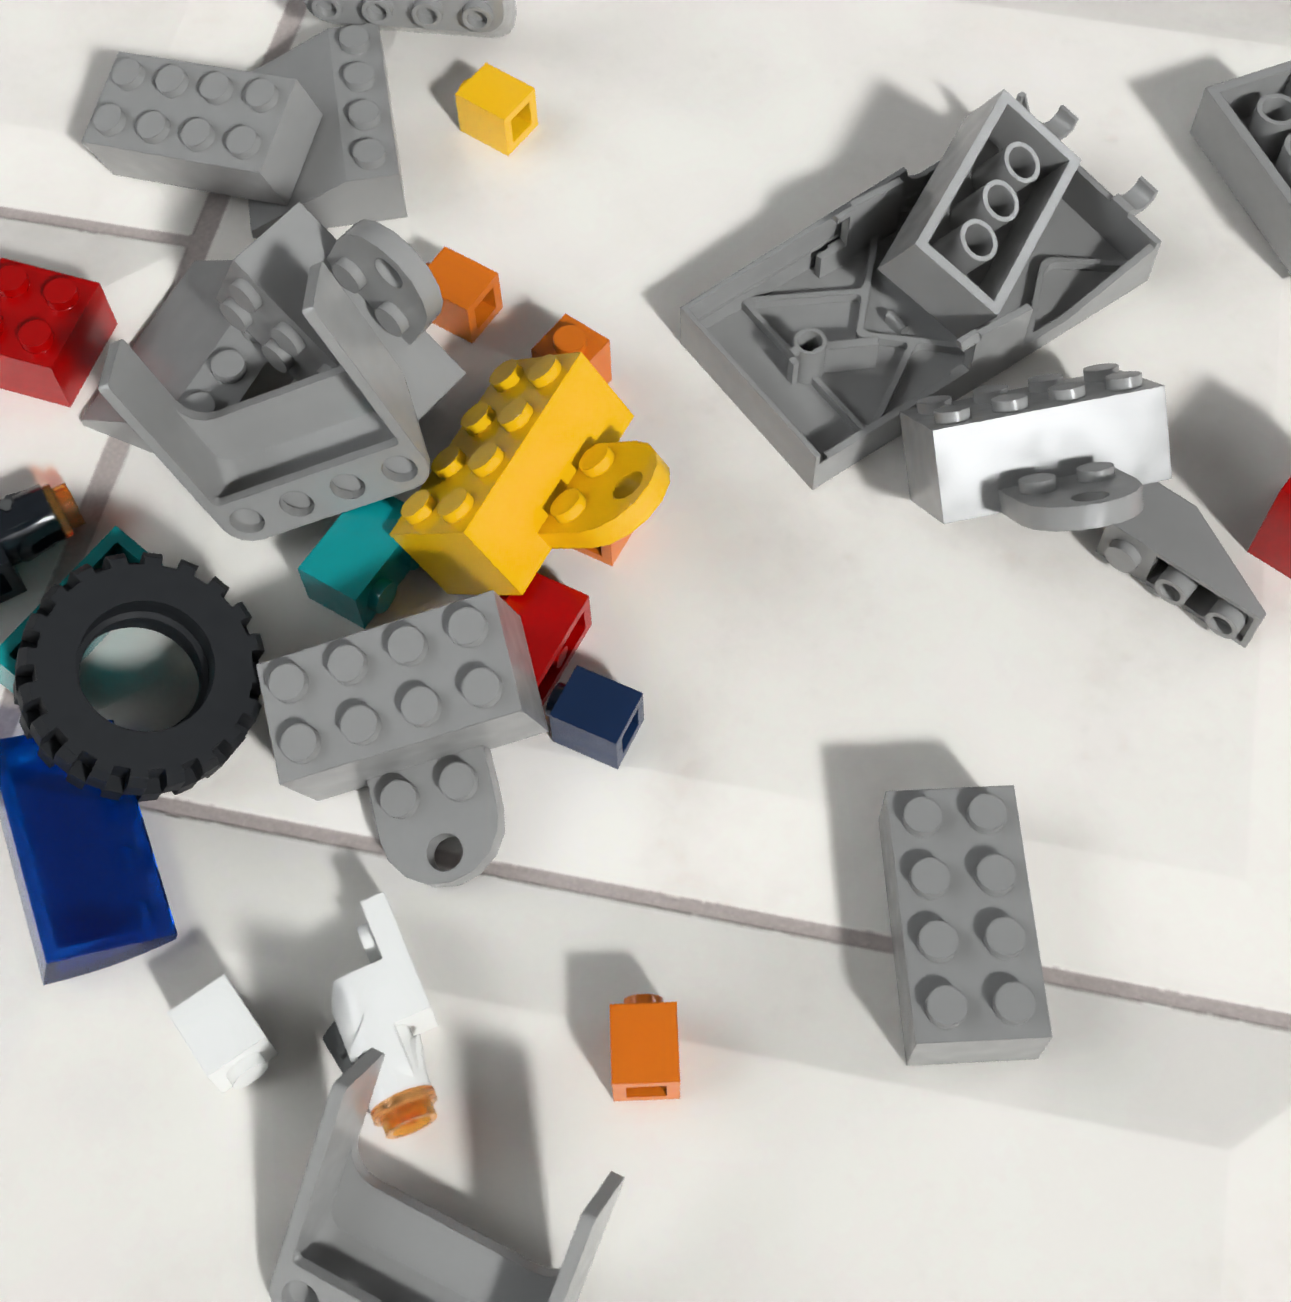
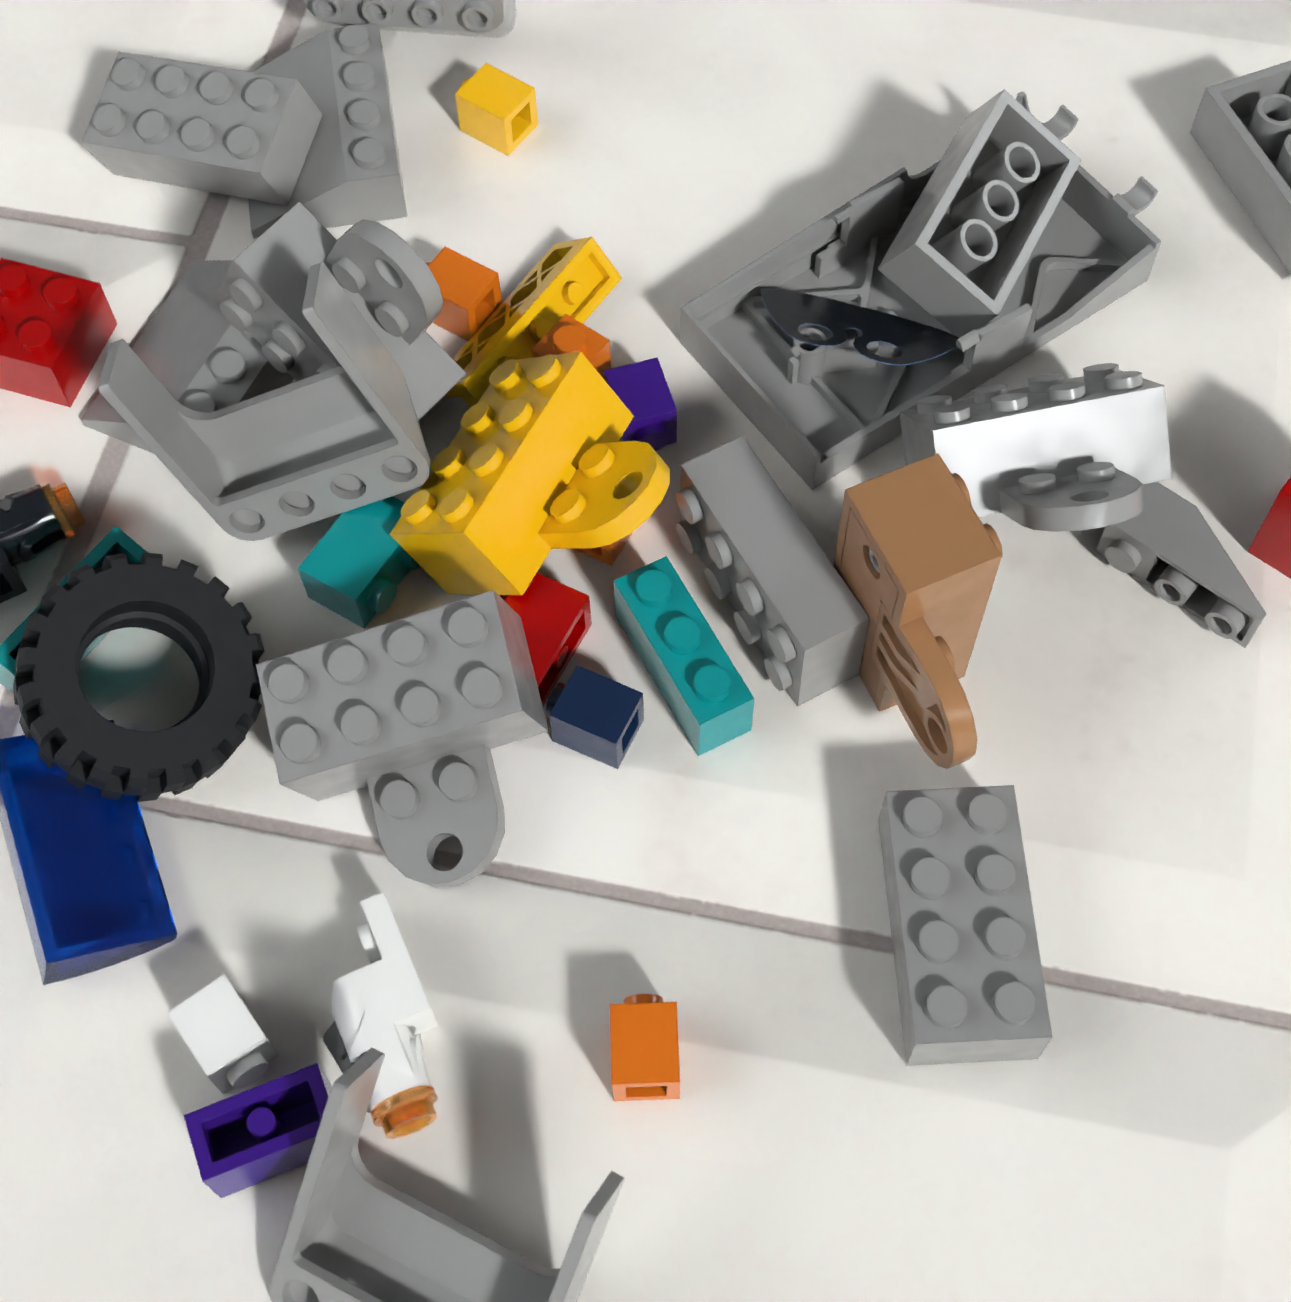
none -> dark purple brick [183,1063,332,1198]
none -> yellow fence [443,237,622,408]
none -> dark purple brick [604,357,677,451]
none -> teal brick [613,556,754,756]
none -> light grey brick [676,436,870,706]
none -> black piece [760,288,959,365]
none -> medium nougat brick [833,453,1003,769]

